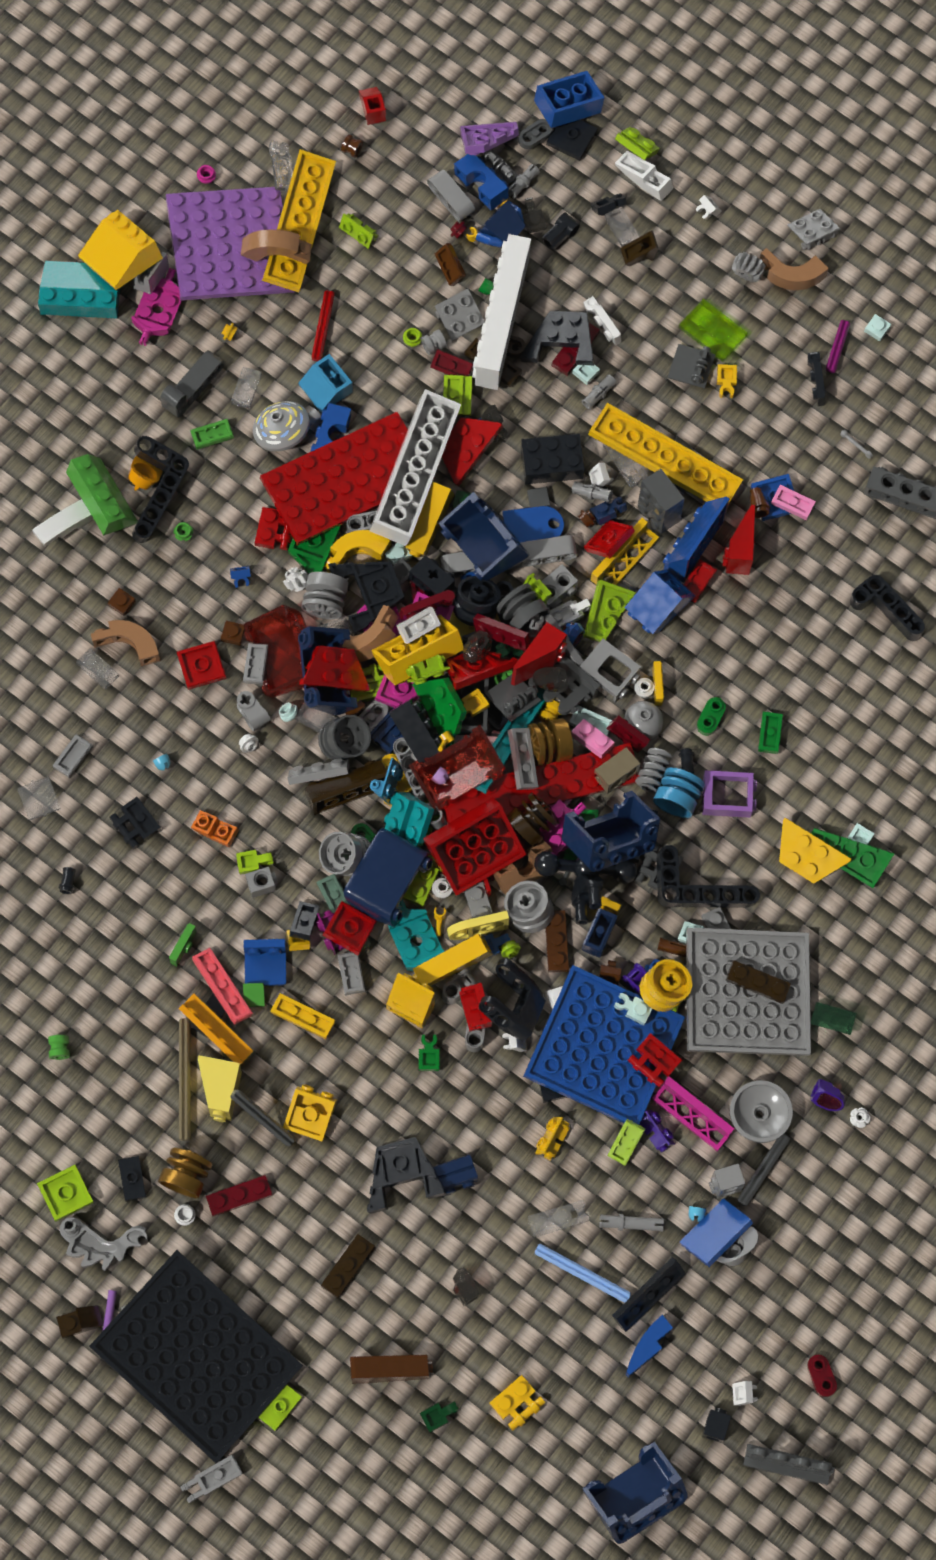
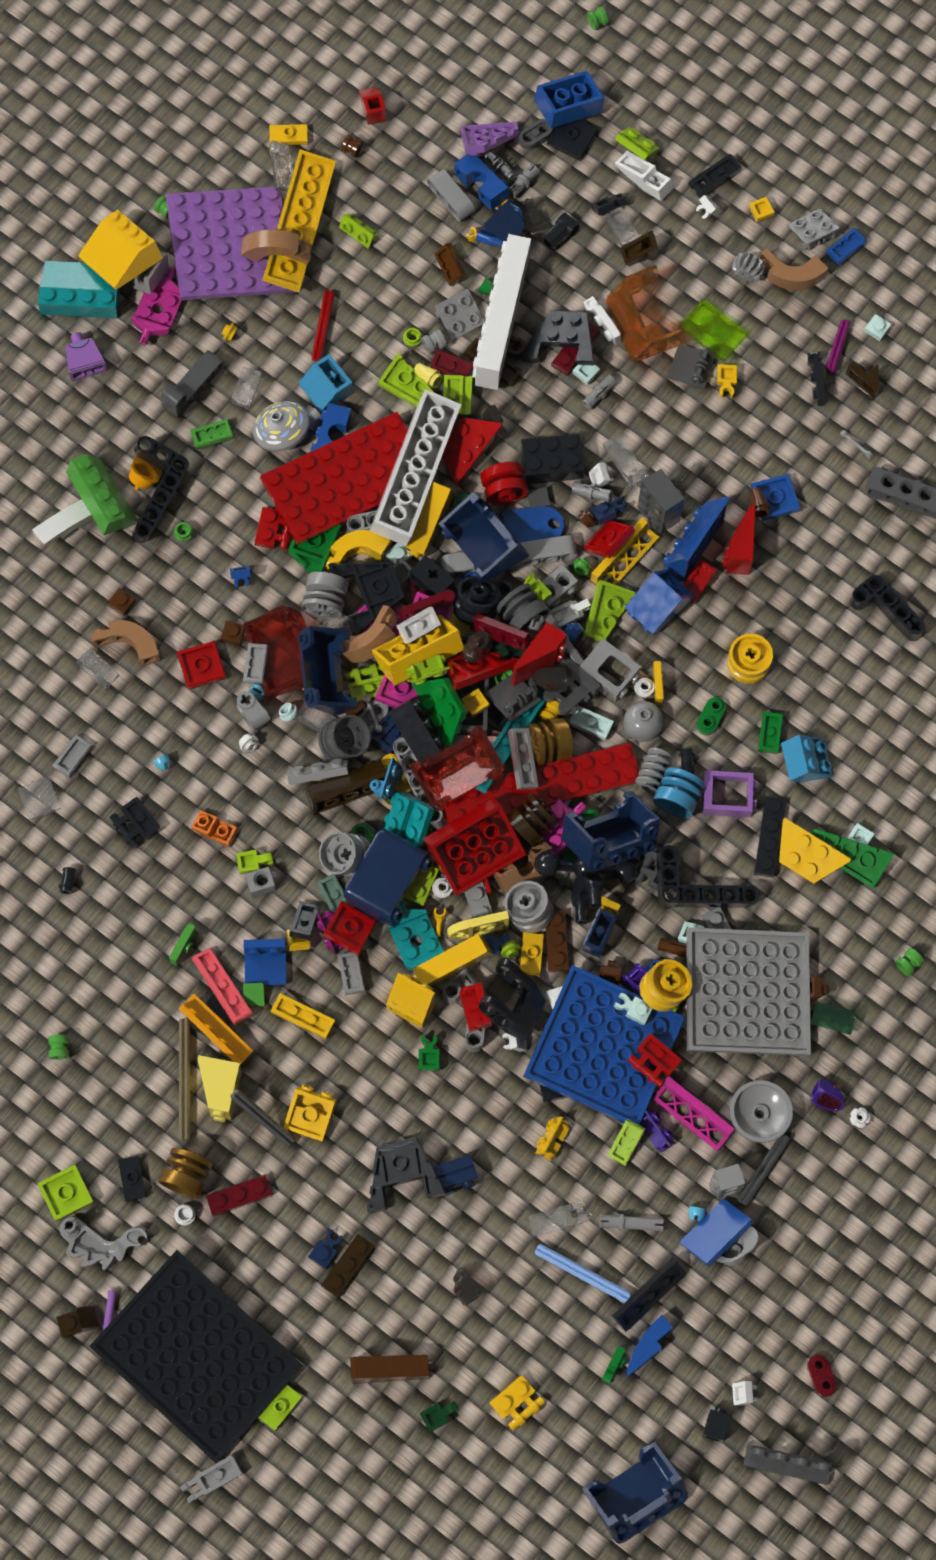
dark pink plate [197,165,216,184] -> none
white gear [283,567,308,592] -> none
red wing [299,646,370,692] -> none
lavender hinge [431,767,449,785] -> none
yellow hand [438,730,454,751] -> none
dark red plate [450,221,467,239] -> none
bright pink plate [571,719,615,759] -> none
yellow plate [588,403,743,505] -> none
dark tan hinge [594,747,640,794] -> none
dark red plate [606,715,650,753] -> none
dark brown plate [725,960,791,1004] -> none
bright pink plate [771,485,816,520] -> none
none -> medium lavender torso [66,332,107,382]
none -> bright green wheel [154,195,169,219]
none -> medium azure hinge [249,684,265,701]
none -> yellow plate [269,124,308,145]
none -> dark blue plate [308,1229,343,1270]
none -> light grey hinge [363,695,383,733]
none -> lime wing [378,352,434,408]
none -> light yellow cone [414,363,443,388]
none -> red wheel [480,462,528,506]
none -> yellow plate [520,932,544,976]
none -> bright green plate [573,558,592,576]
none -> bright green wheel [587,7,608,30]
none -> green plate [601,1346,627,1384]
none -> clear orange windscreen [606,265,686,361]
none -> black plate [688,154,742,198]
none -> yellow wheel [727,633,773,684]
none -> yellow plate [749,197,774,223]
none -> black plate [754,796,786,878]
none -> dark azure slope [781,735,833,783]
none -> reddish brown tile [810,976,829,1002]
none -> blue plate [826,227,868,266]
none -> dark brown slope [846,361,879,399]
none -> bright green wheel [895,948,924,976]

